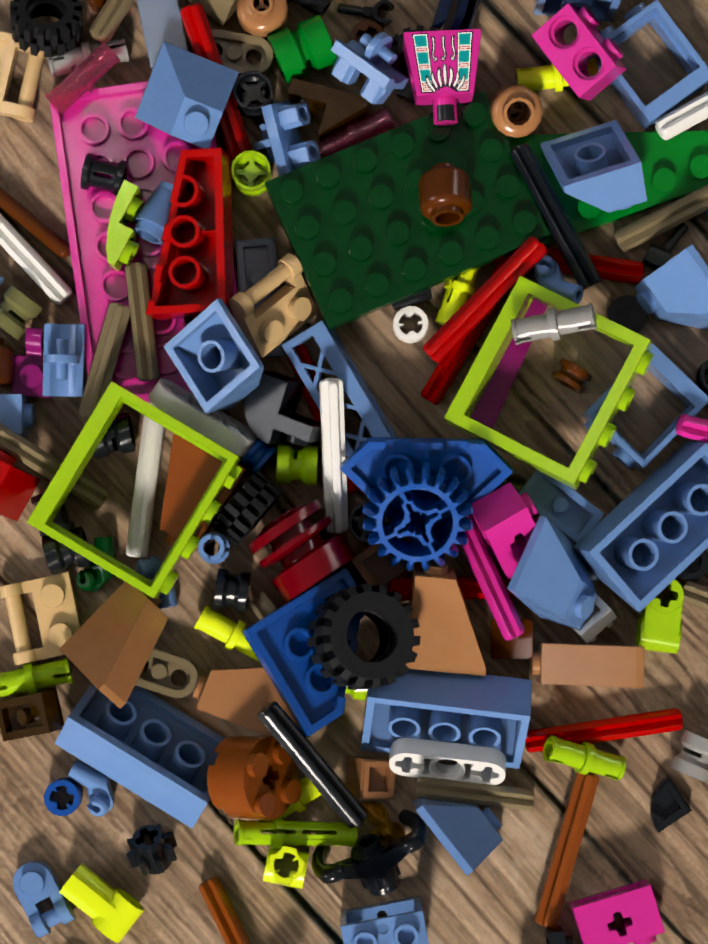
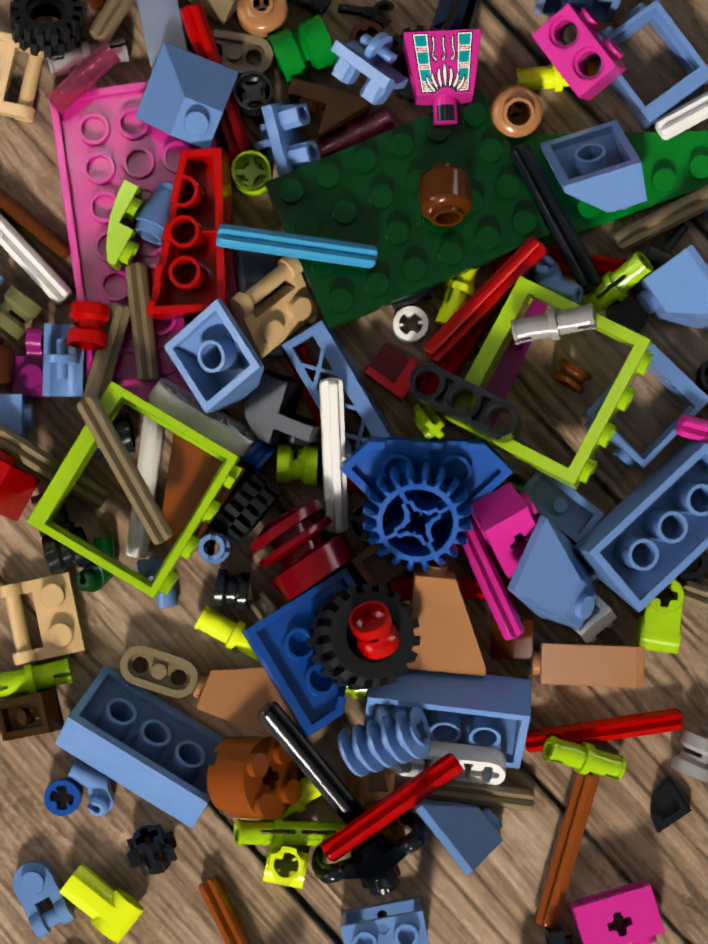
medium nougat slope [60,582,168,709] -> none
black bush [80,153,128,196] -> none
none -> red wheel [66,301,111,351]
none -> dark tan axle [77,395,173,545]
none -> dark azure axle [216,224,377,269]
none -> red axle [321,753,463,861]
none -> medium blue piece [338,706,431,777]
none -> red wheel [348,601,400,659]
none -> dark red panel [363,343,422,402]
none -> black beam [408,363,522,443]
none -> lime axle [412,403,445,440]
none -> lime pin [579,251,654,314]

